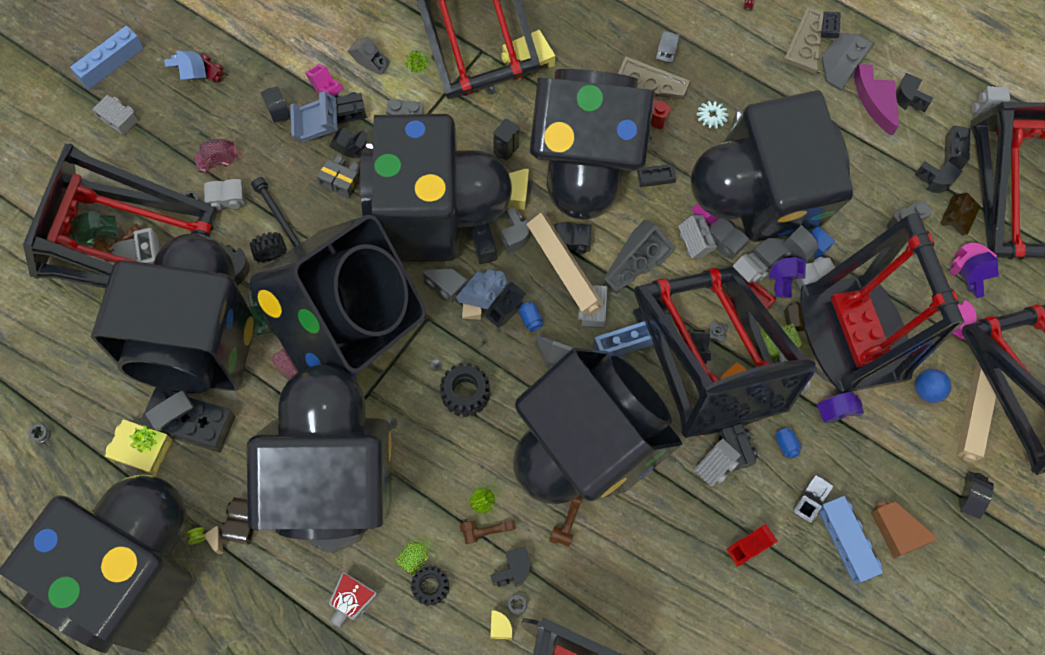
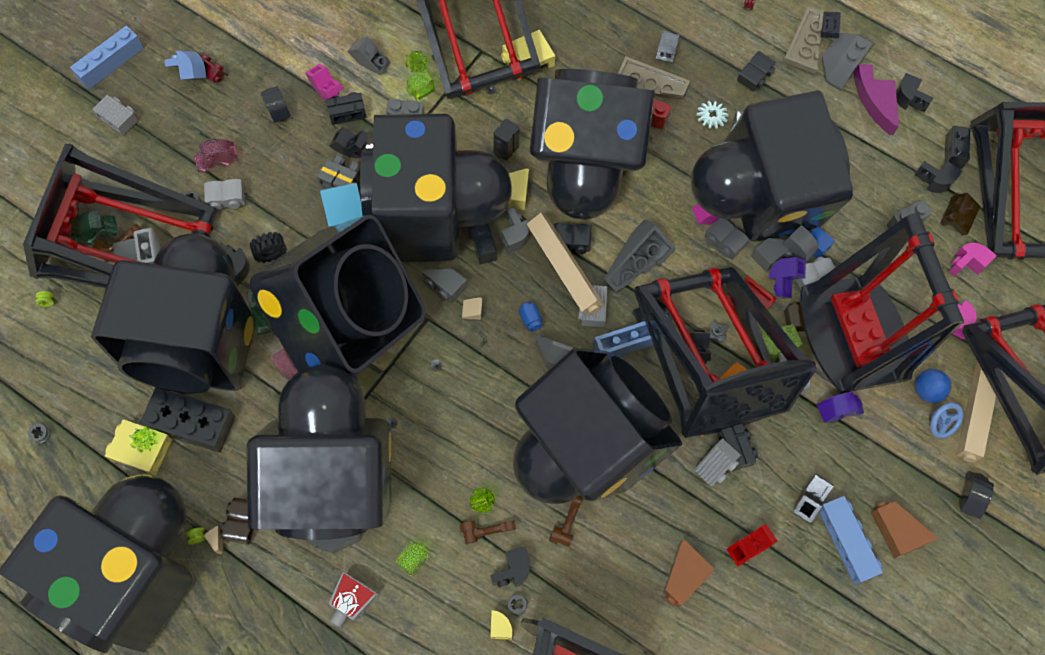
dark grey slope [145,390,194,431] -> none
black piece [251,177,301,247] -> none
sand blue panel [290,91,338,143] -> none
black tyre [411,566,449,606] -> none
black tyre [440,363,490,417] -> none
sand blue plate [456,269,508,309] -> none
black brick [485,282,526,328] -> none
black plate [637,164,676,187] -> none
light grey brick [678,215,717,259] -> none
light grey brick [732,253,769,283] -> none
blue brick [775,428,802,459] -> none
dark purple brick [961,252,999,298] -> none
light grey brick [971,86,1010,119] -> none
none -> lime bush [35,291,54,307]
none -> medium azure tile [320,182,362,227]
none -> clear neon green brick [406,69,435,101]
none -> dark orange slope [663,540,715,608]
none -> black brick [737,51,776,92]
none -> medium blue piece [930,402,963,439]

